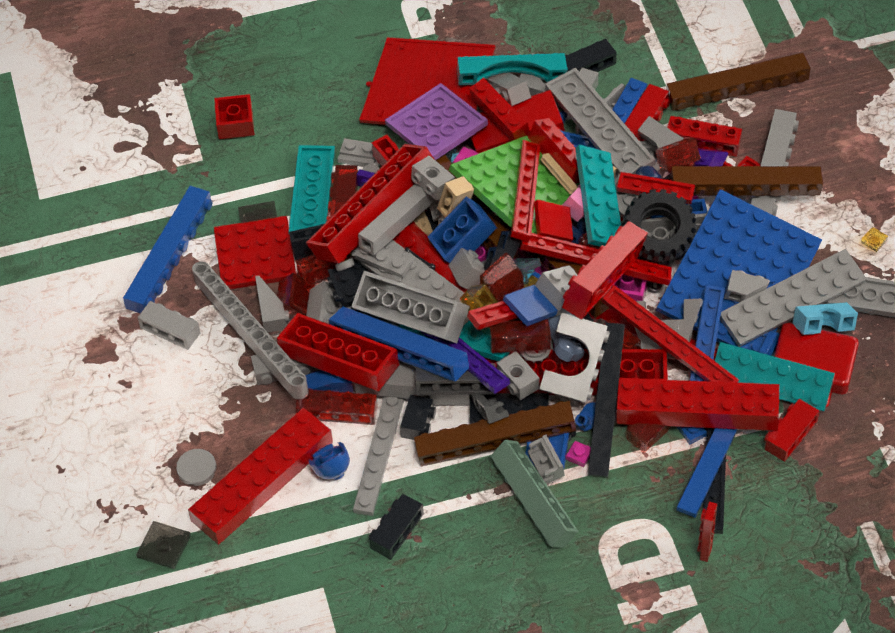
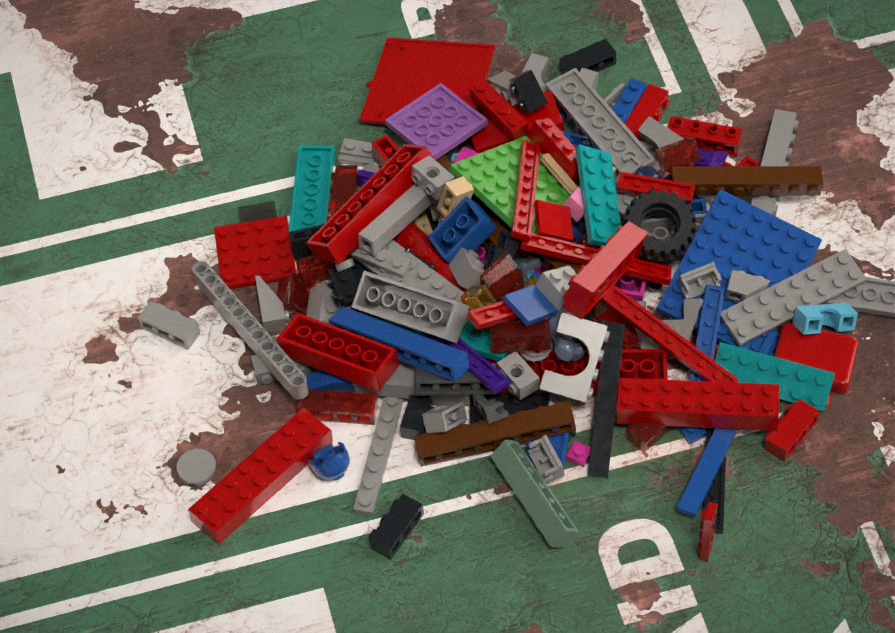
blue brick [123,186,213,314] -> none
clear smoke plate [136,521,191,569] -> none
red brick [214,94,255,139] -> none
teal arch [457,53,567,85] -> none
blue arm [575,398,618,431] -> none
reddish brown brick [666,52,811,111] -> none
clear yellow plate [861,227,888,252] -> none
none -> light grey brick [422,401,468,433]
none -> black brick [509,70,548,113]
none -> light grey hinge [676,262,722,299]

